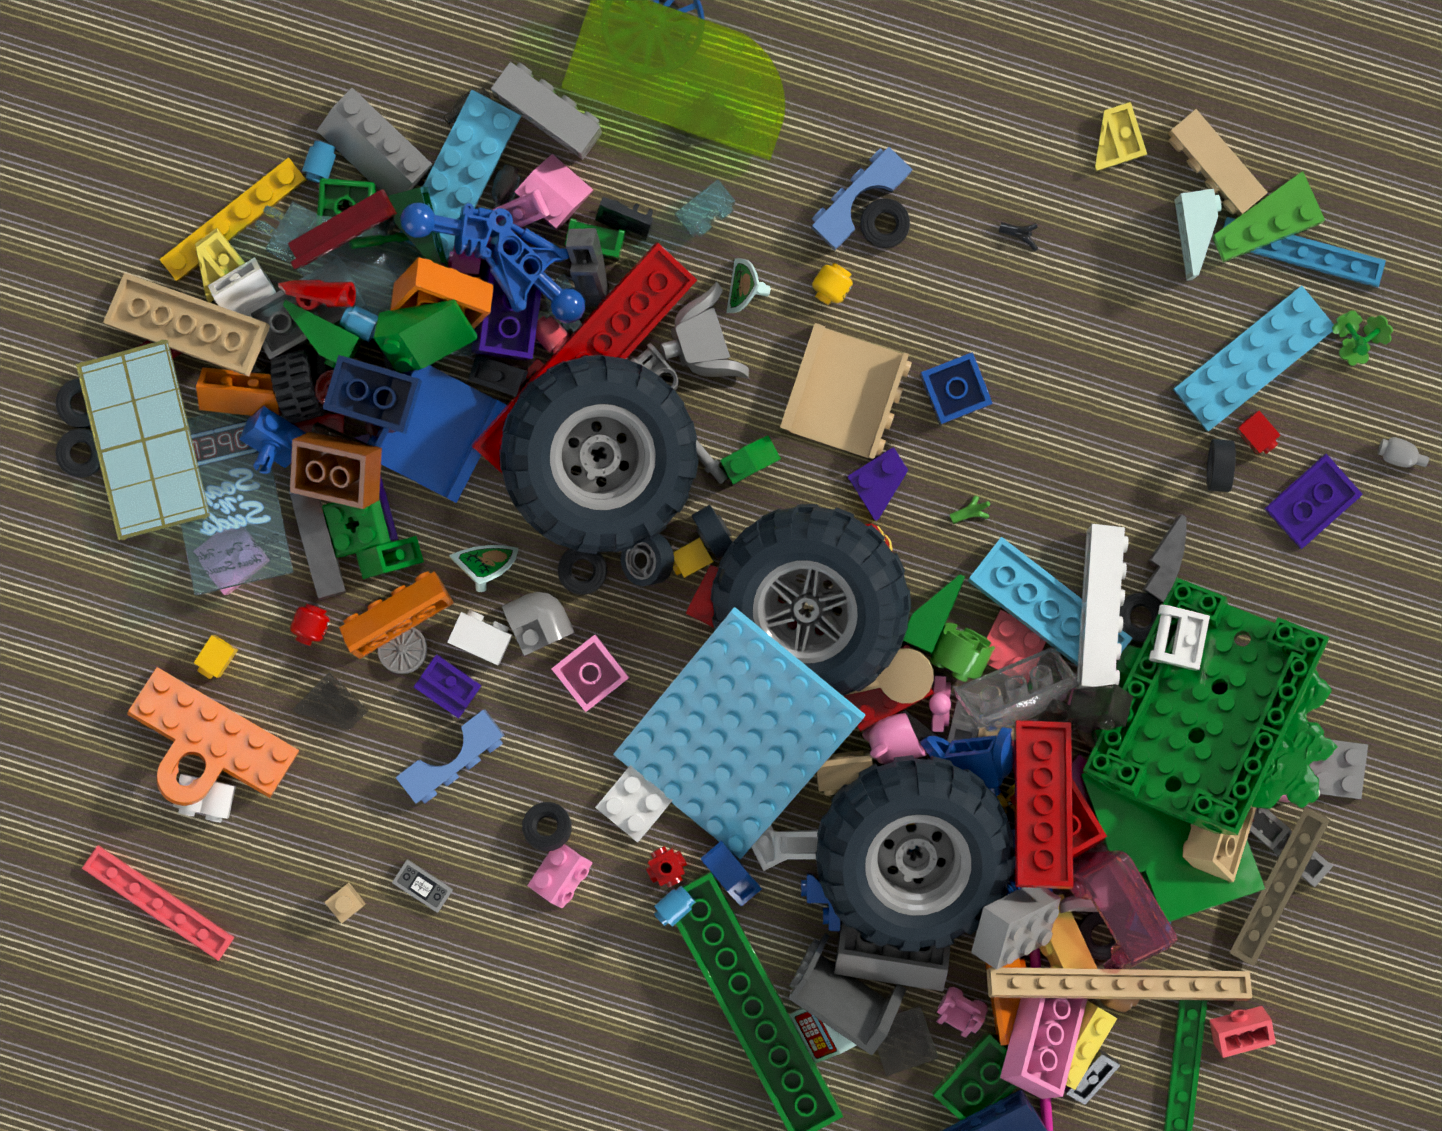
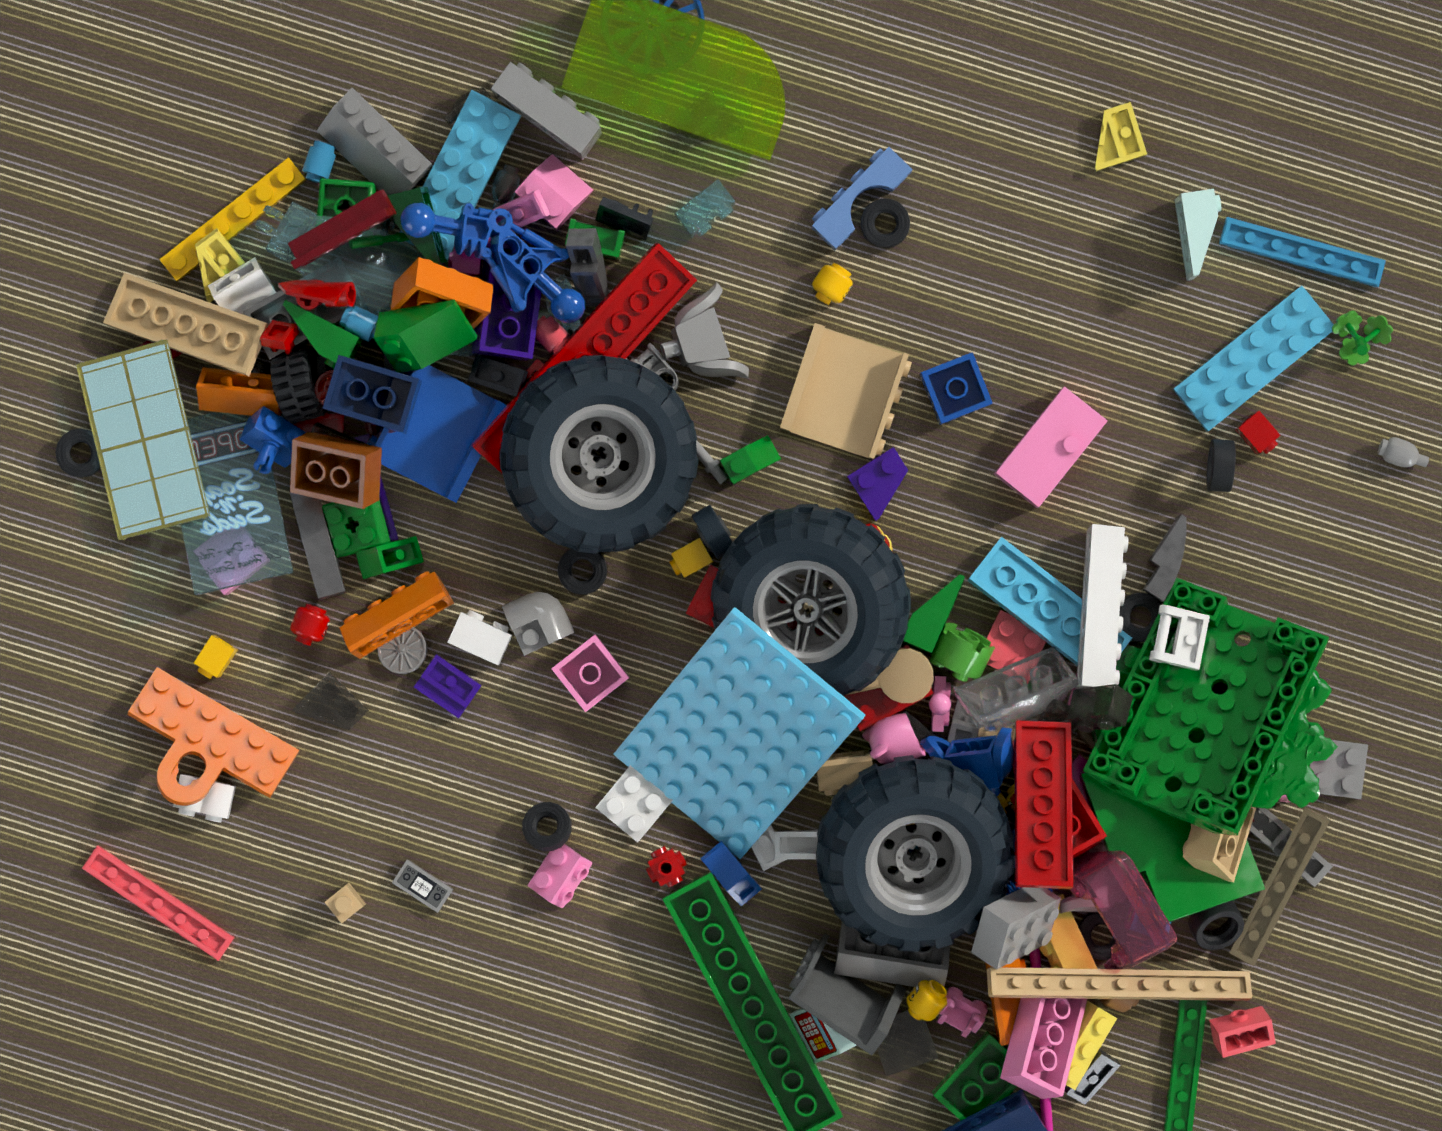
black tyre [56,378,93,428] -> none
medium blue arch [396,709,505,804] -> none
shield [450,545,518,592] -> none
wheel [620,534,674,587] -> none
dark azure brick [654,886,695,927] -> none
shield [726,258,771,313] -> none
blue slope [801,873,840,931] -> none
bright green bar [950,496,990,524] -> none
black bar [999,222,1038,251] -> none
tan brick [1168,109,1268,217] -> none
bright green wing [1212,171,1325,262] -> none
dark purple tile [1264,454,1363,549] -> none
none -> red tile [260,320,299,355]
none -> yellow head [906,980,947,1021]
none -> bright pink brick [994,386,1107,508]
none -> black tyre [1188,901,1245,950]

